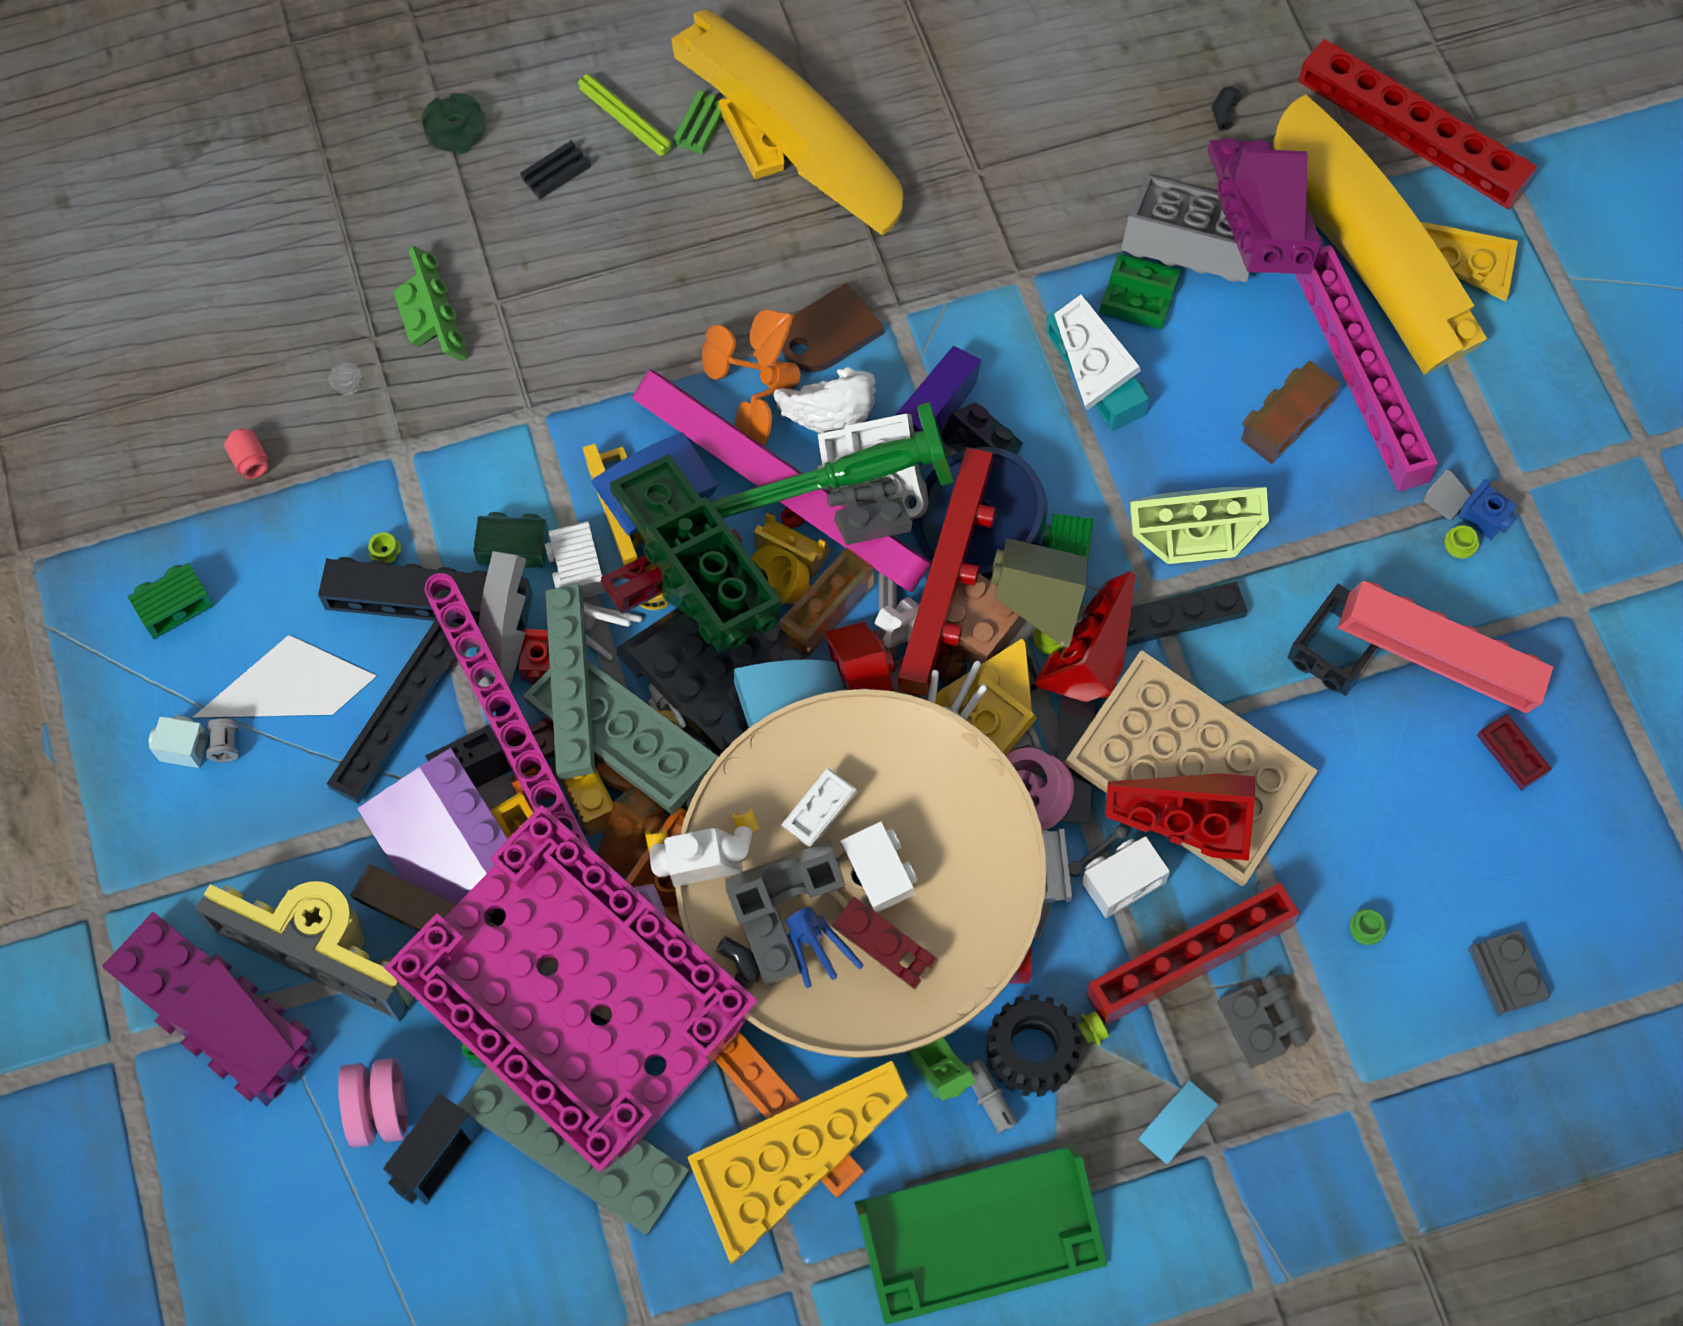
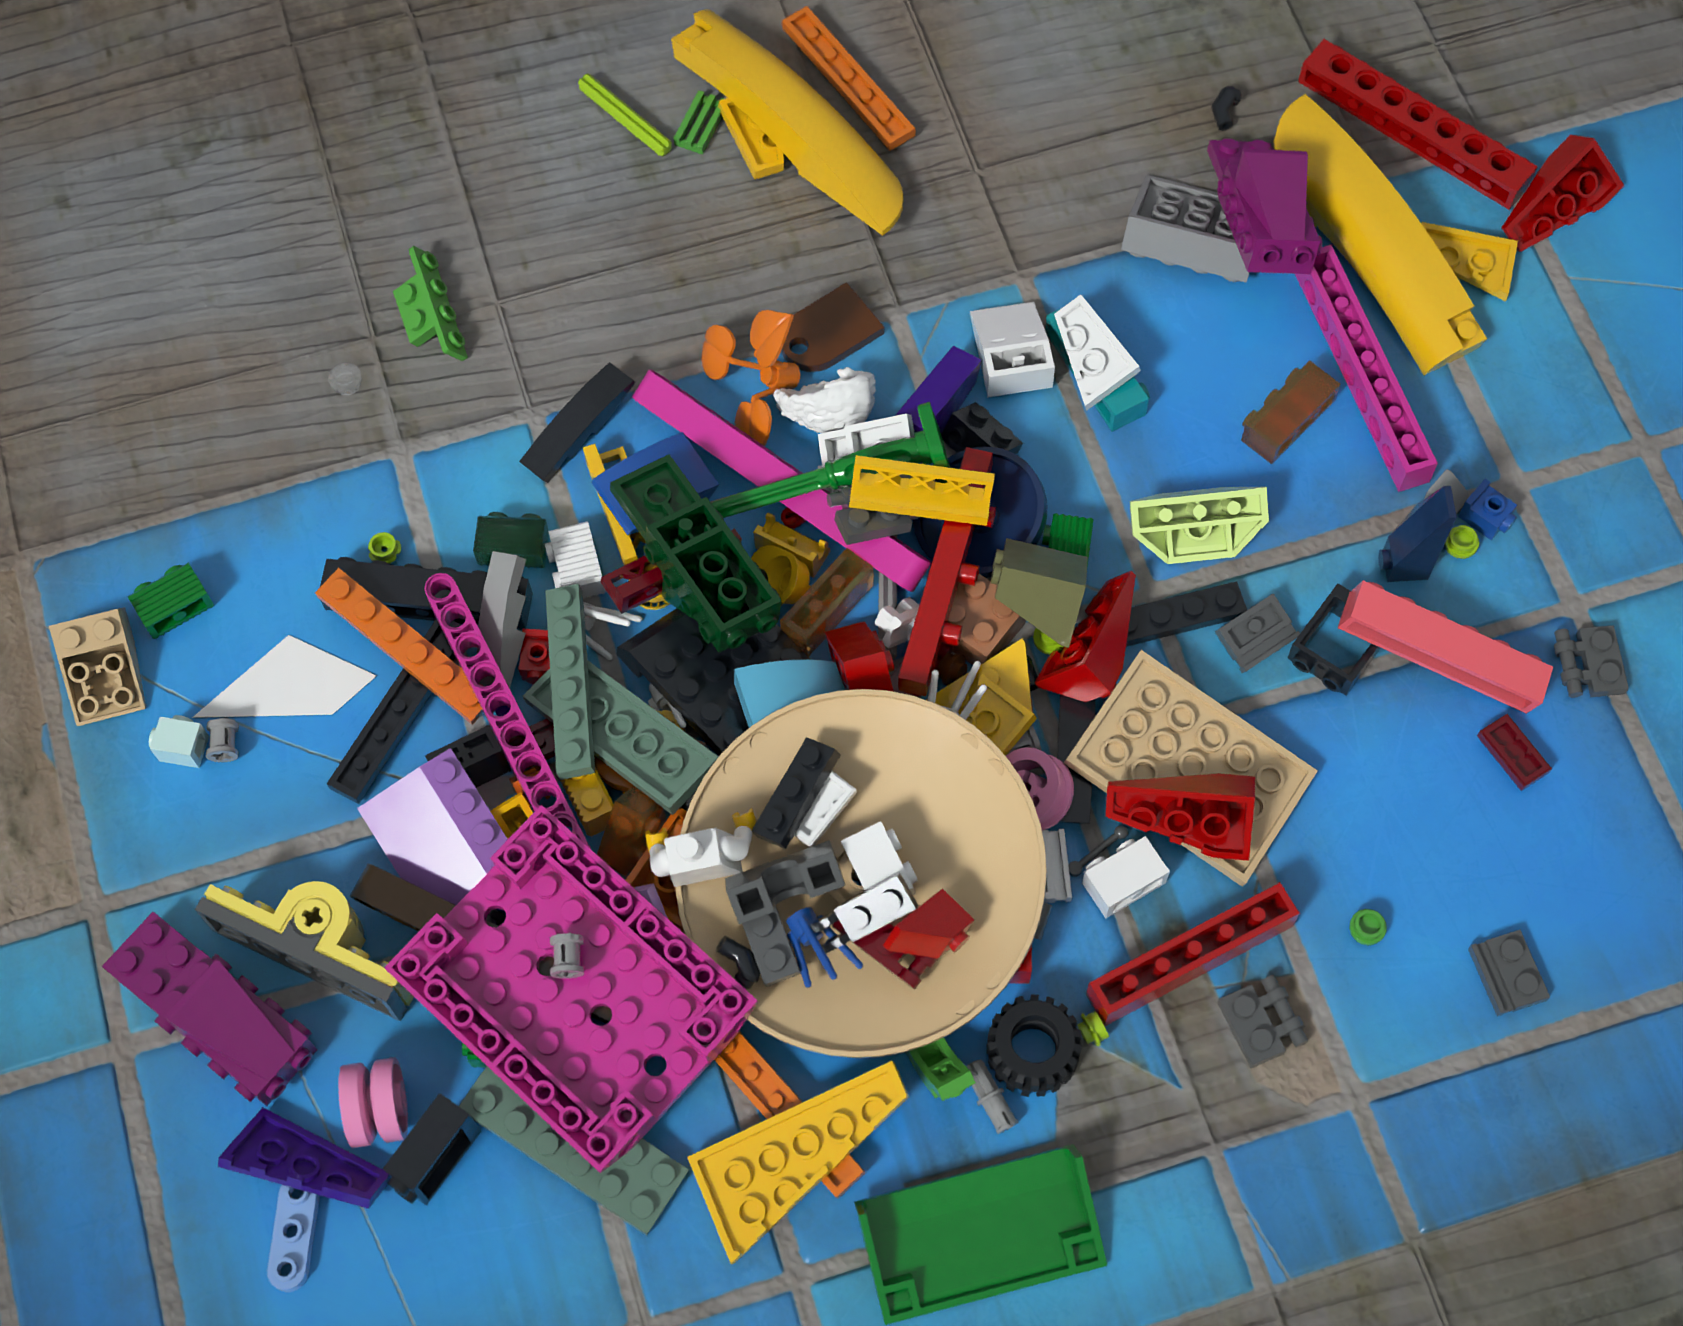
coral brick [224,429,268,479] -> none
clear green plate [422,93,486,154] -> none
black tile [520,140,591,199] -> none
green slope [1099,254,1181,330] -> none
medium azure slope [1138,1080,1218,1165] -> none
none -> tan slope [49,607,146,727]
none -> dark purple wing [218,1107,390,1209]
none -> light blue plate [267,1185,320,1292]
none -> orange plate [315,568,484,725]
none -> black slope [519,362,635,483]
none -> light grey bush [550,933,584,979]
none -> black plate [752,737,841,850]
none -> orange plate [782,6,915,151]
none -> hinge [810,873,919,953]
none -> yellow fence [849,455,995,526]
none -> red slope [883,888,975,959]
none -> white slope [970,302,1055,397]
none -> dark grey plate [1215,594,1300,673]
none -> dark blue wedge [1379,486,1457,582]
none -> red wedge [1501,134,1625,252]
none -> dark grey plate [1554,625,1629,698]

